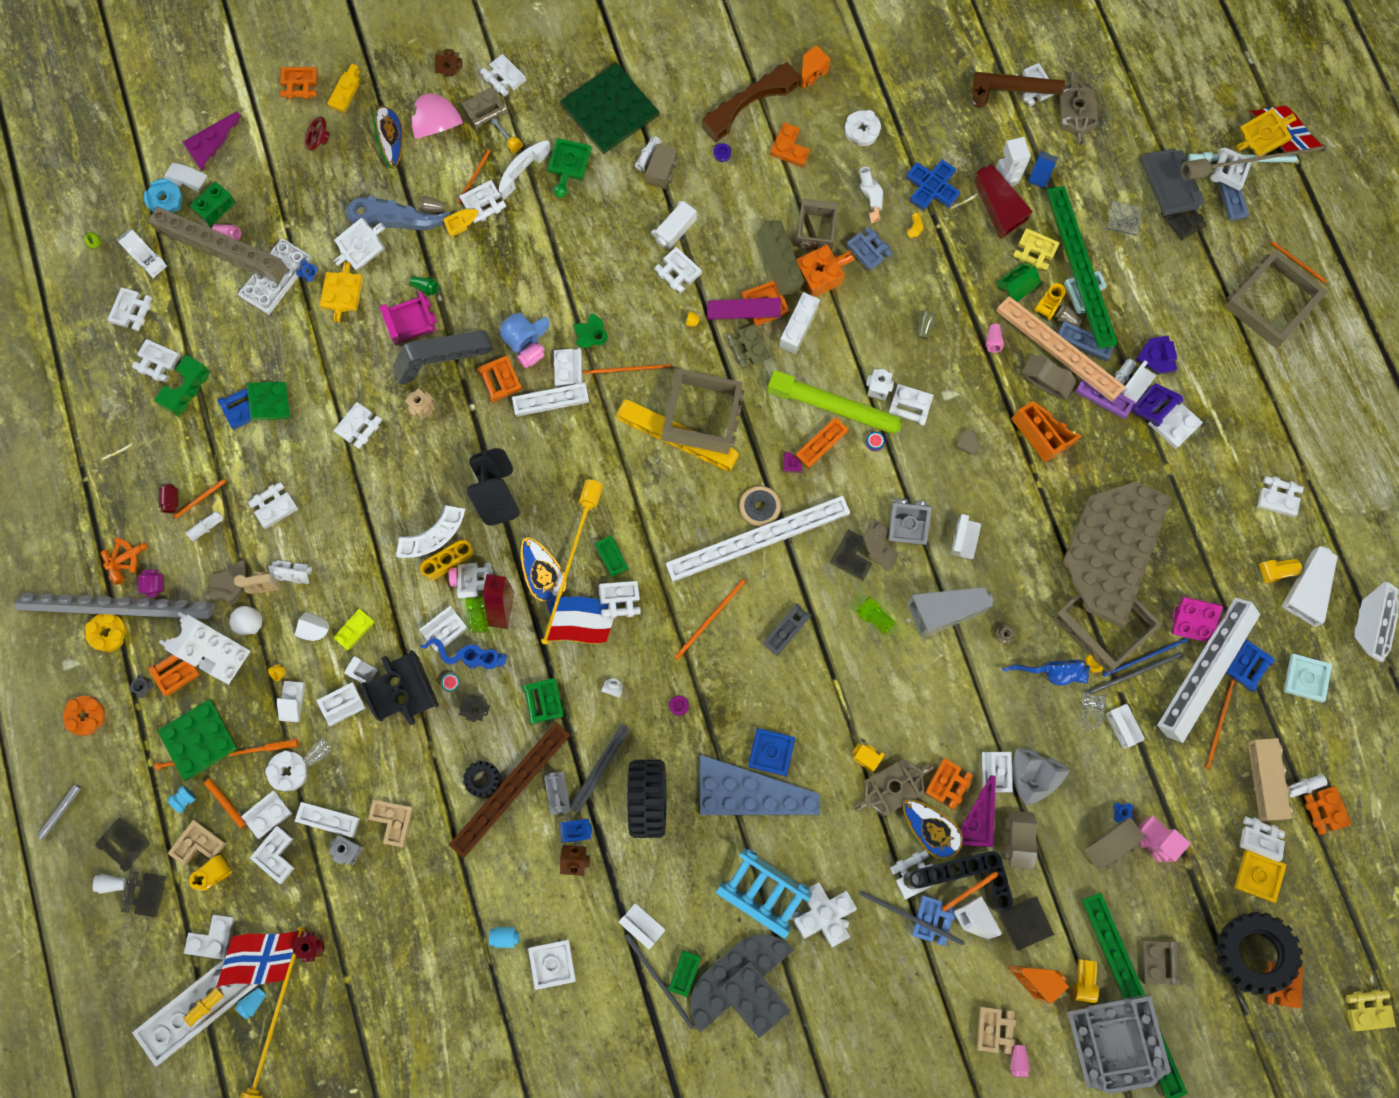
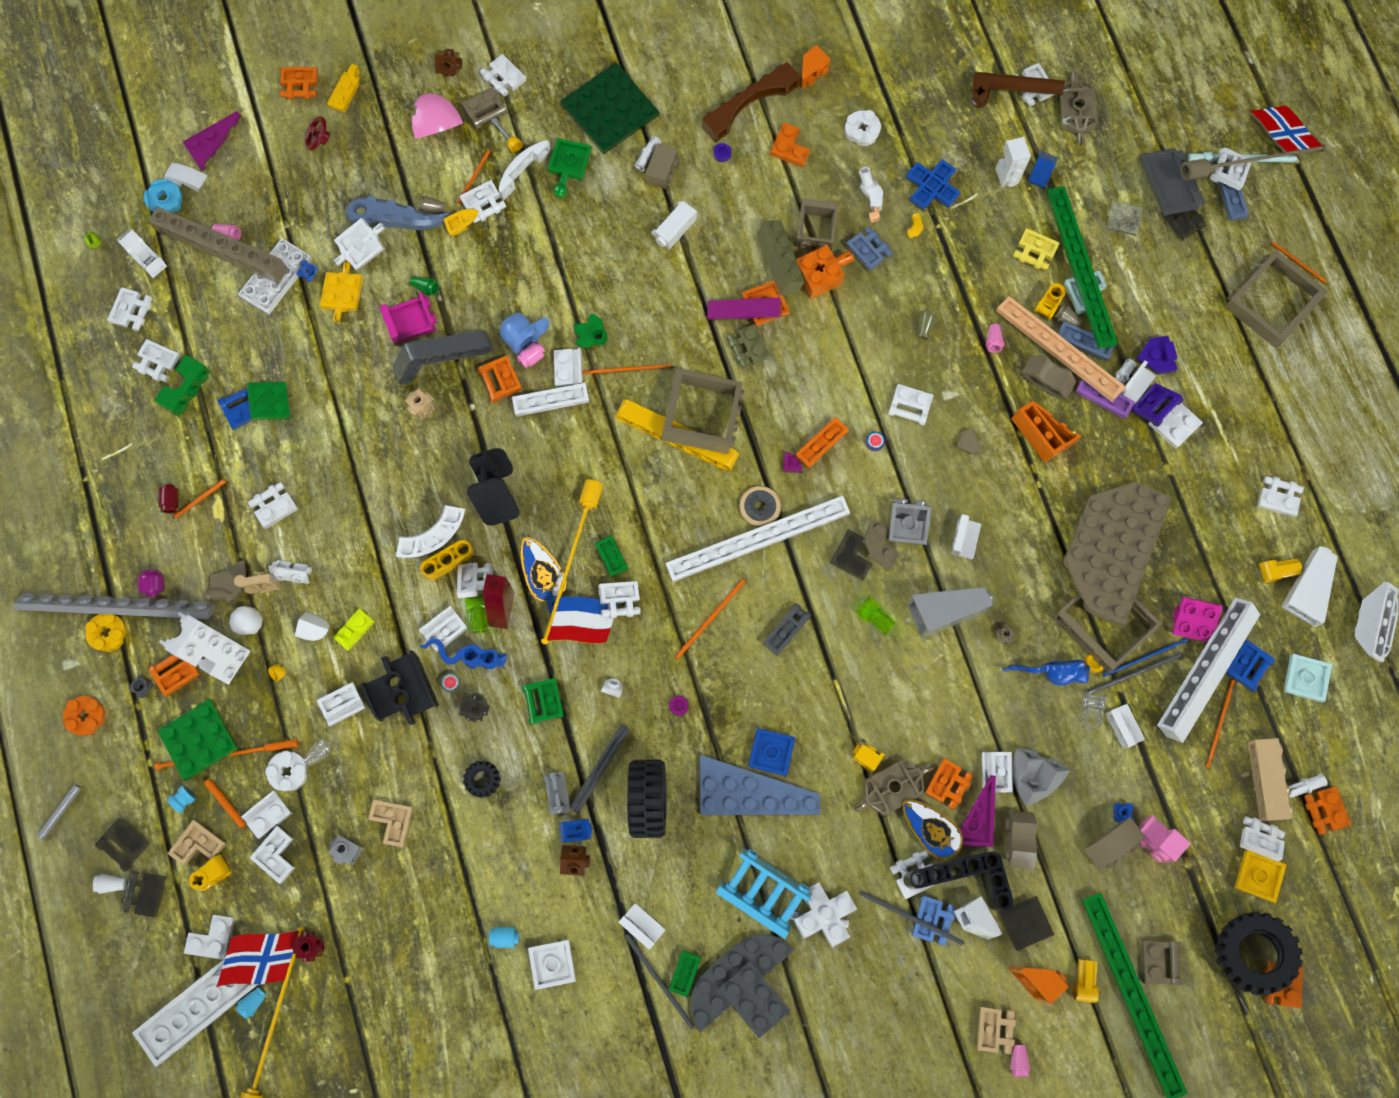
orange piece [100,537,148,585] -> none
yellow pin [183,987,225,1027] -> none
white axle [186,511,223,542] -> none
green brick [190,181,236,227] -> none
white slope [277,681,306,723] -> none
white plate [294,802,360,838] -> none
white plate [334,402,382,449] -> none
white panel [344,656,378,683] -> none
shield [373,106,403,169] -> none
bright pink tile [449,567,458,587] -> none
reddish brown plate [449,722,571,859] -> none
white plate [654,247,702,294] -> none
yellow hinge [685,311,700,327] -> none
lime brick [767,370,903,435] -> none
white brick [779,292,820,355] -> none
white brick [866,369,894,400] -> none
orange axle [941,872,998,911] -> none
dark red slope [974,164,1033,239] -> none
green panel [996,262,1041,302] -> none
light grey wedge [1067,995,1171,1094] -> none
yellow plate [1235,108,1296,157] -> none
light yellow plate [1346,989,1396,1032] -> none

